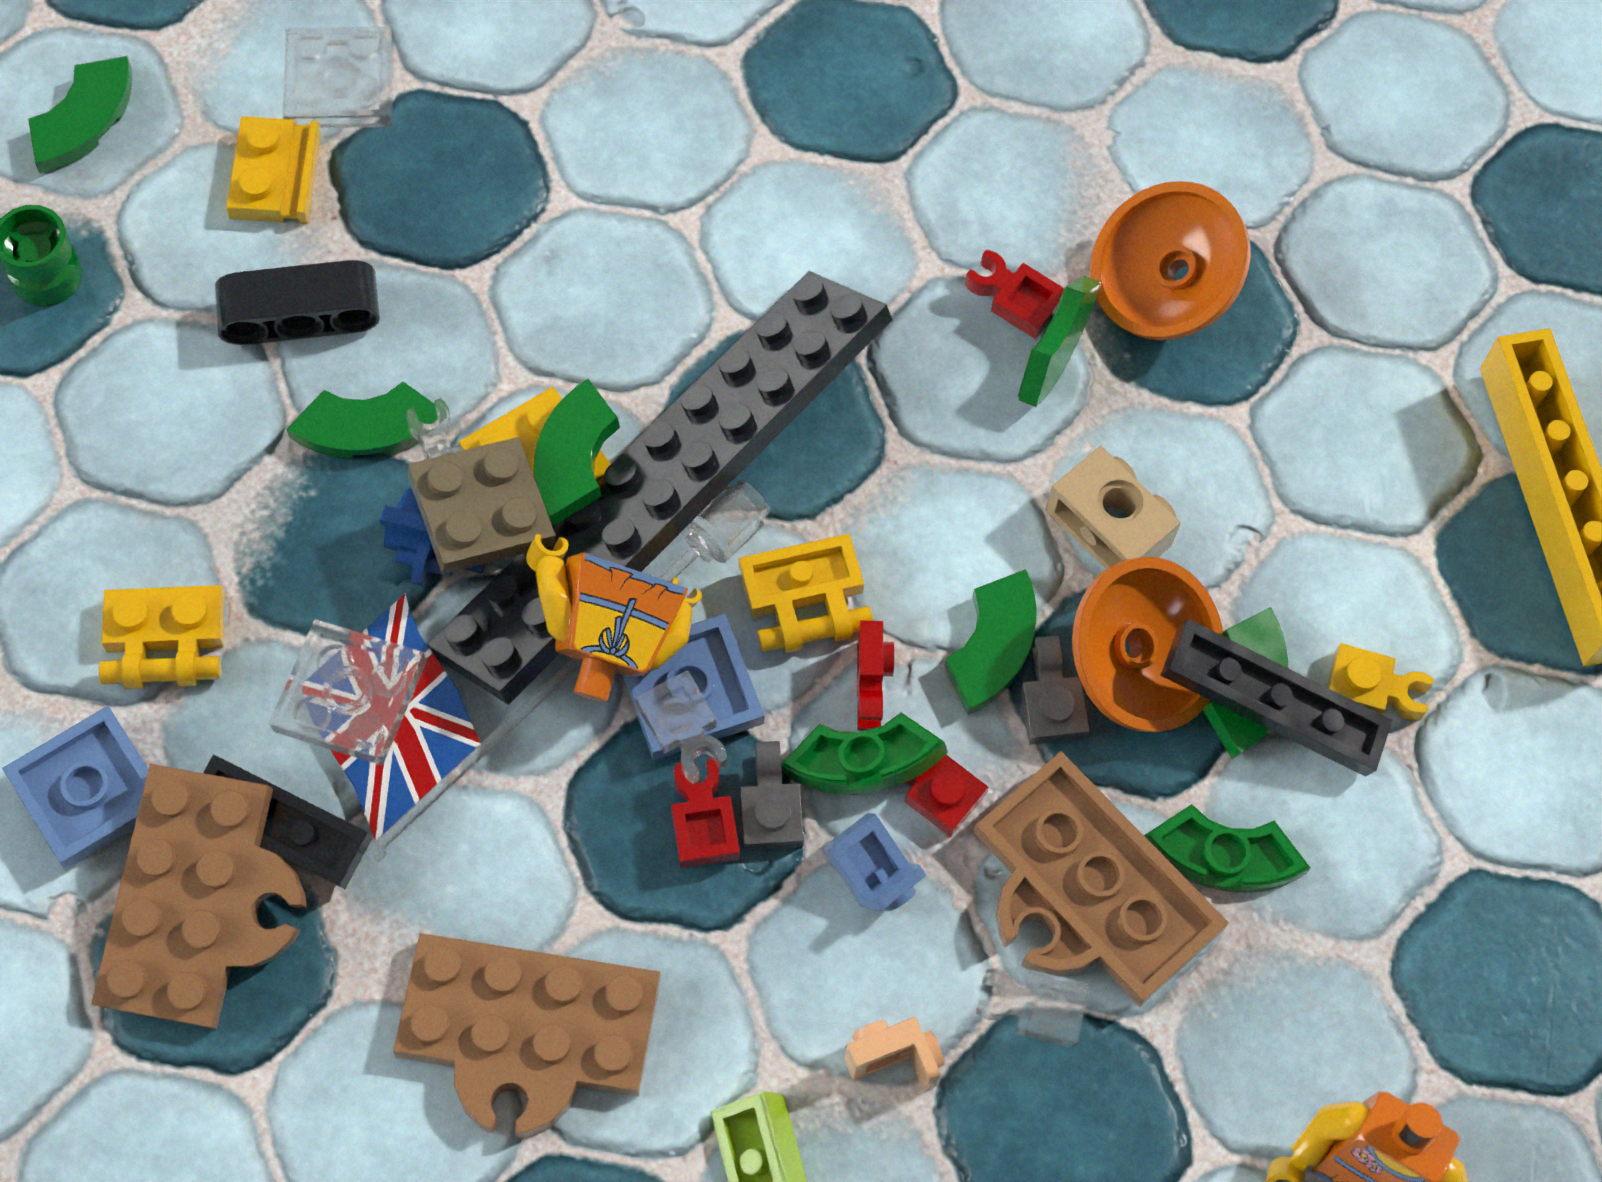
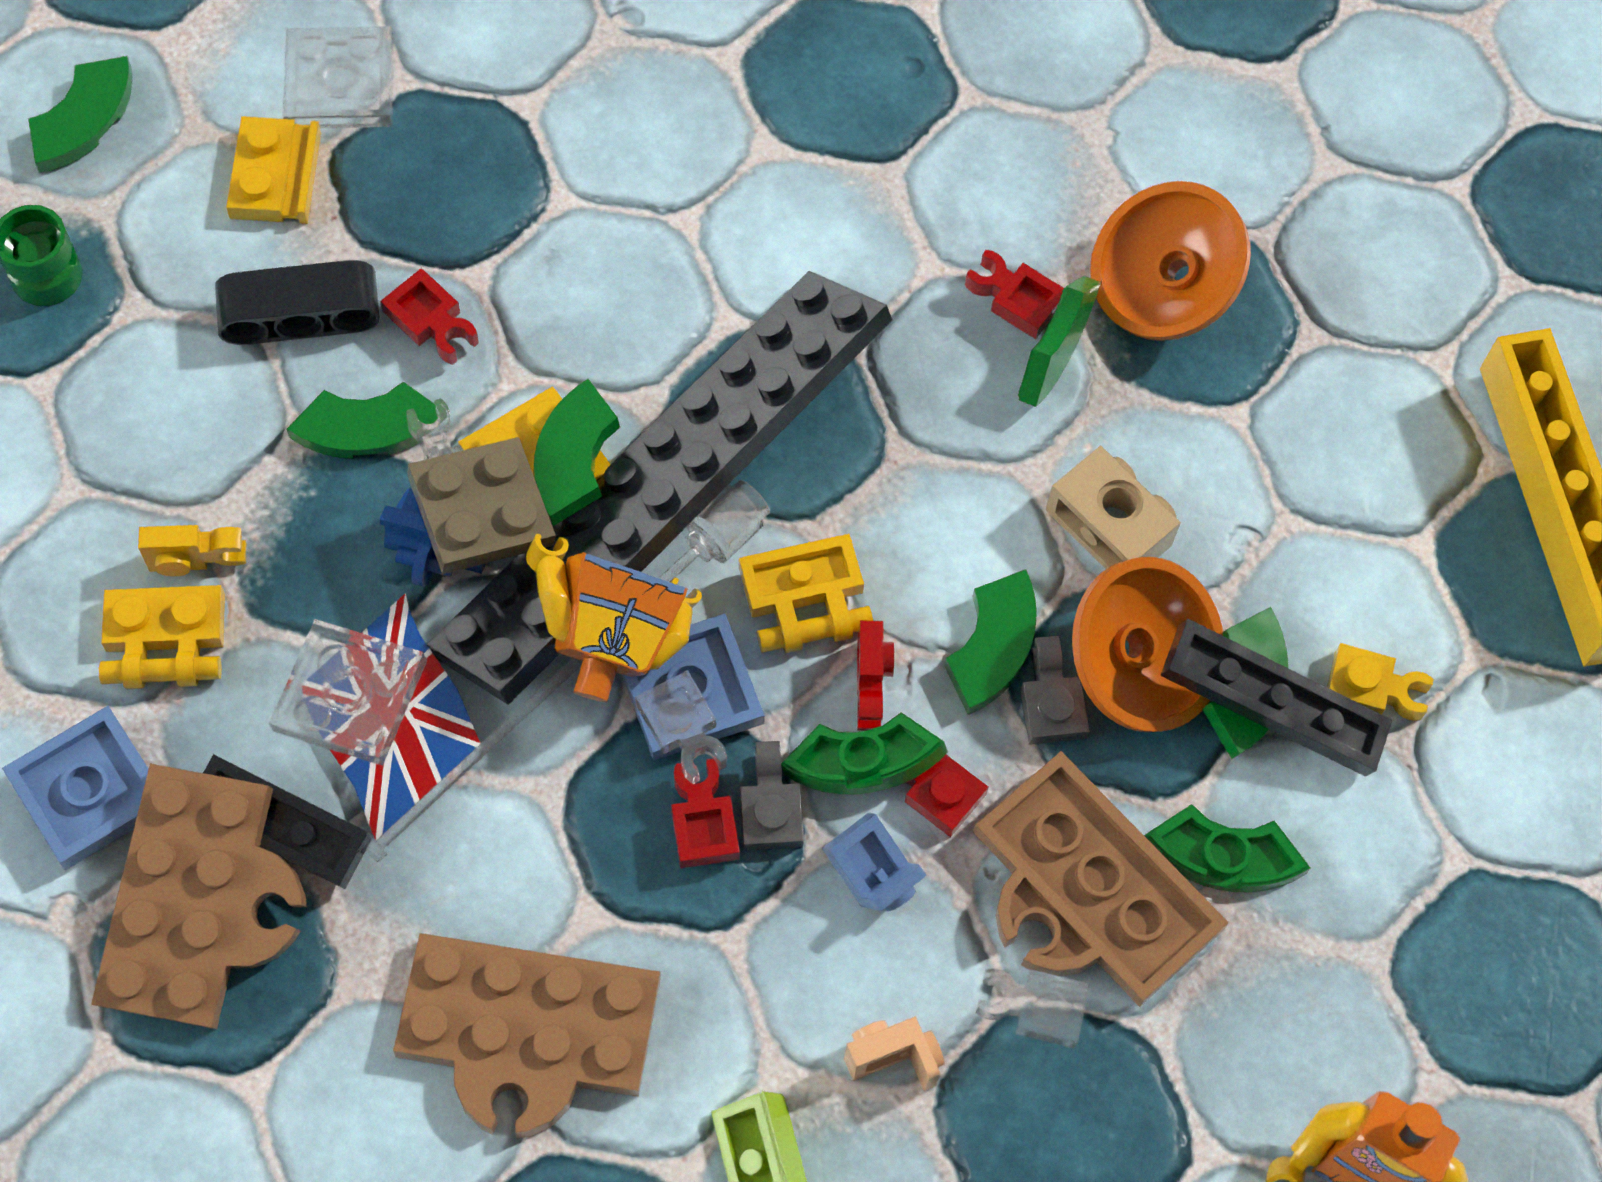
none -> yellow plate [138,525,247,577]
none -> red plate [380,268,479,365]

